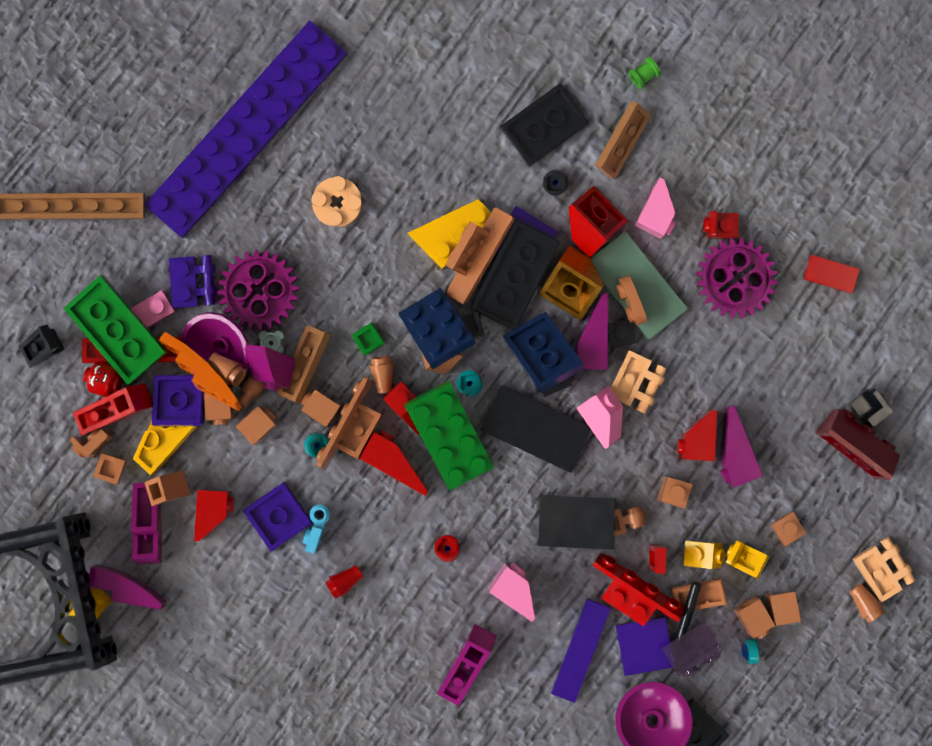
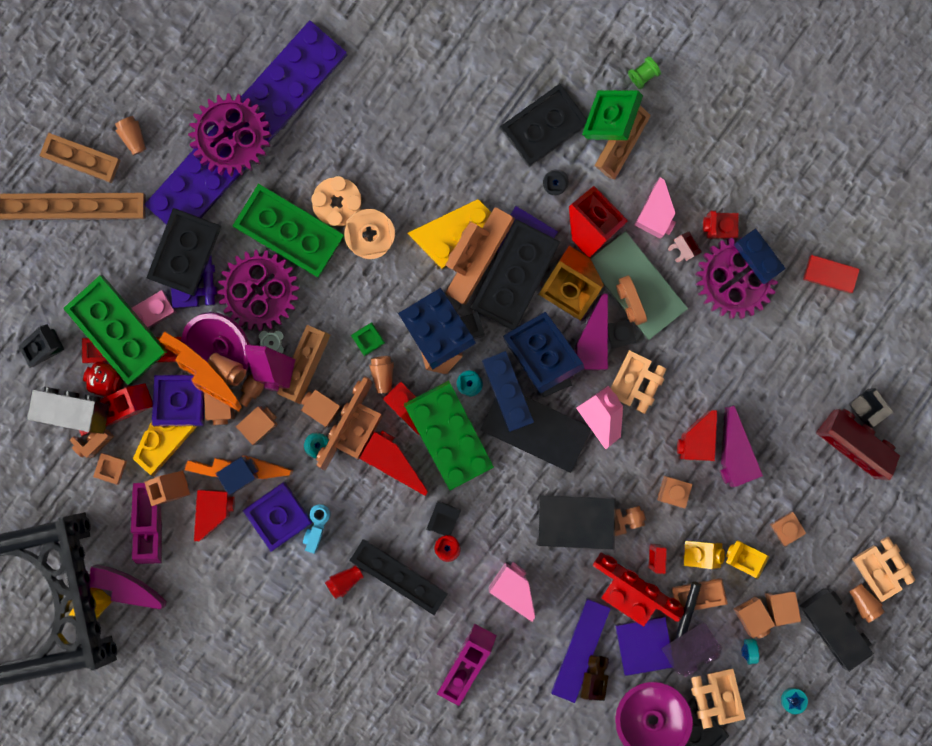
none -> brick [27,387,110,434]
none -> medium nougat plate [39,133,121,183]
none -> nougat cone [115,116,146,155]
none -> black tile [146,208,222,296]
none -> orange slope [185,455,293,479]
none -> magenta gear [188,93,272,177]
none -> dark blue brick [215,456,259,495]
none -> green plate [233,183,344,278]
none -> light nougat plate [344,208,395,259]
none -> black plate [349,539,448,615]
none -> black panel [426,500,461,536]
none -> dark blue brick [482,351,534,432]
none -> dark brown plate [580,655,609,701]
none -> green plate [582,90,643,140]
none -> tile [668,231,702,262]
none -> light nougat plate [691,669,745,729]
none -> dark blue plate [733,228,786,285]
none -> teal tile [781,687,808,714]
none -> black brick [799,589,874,671]

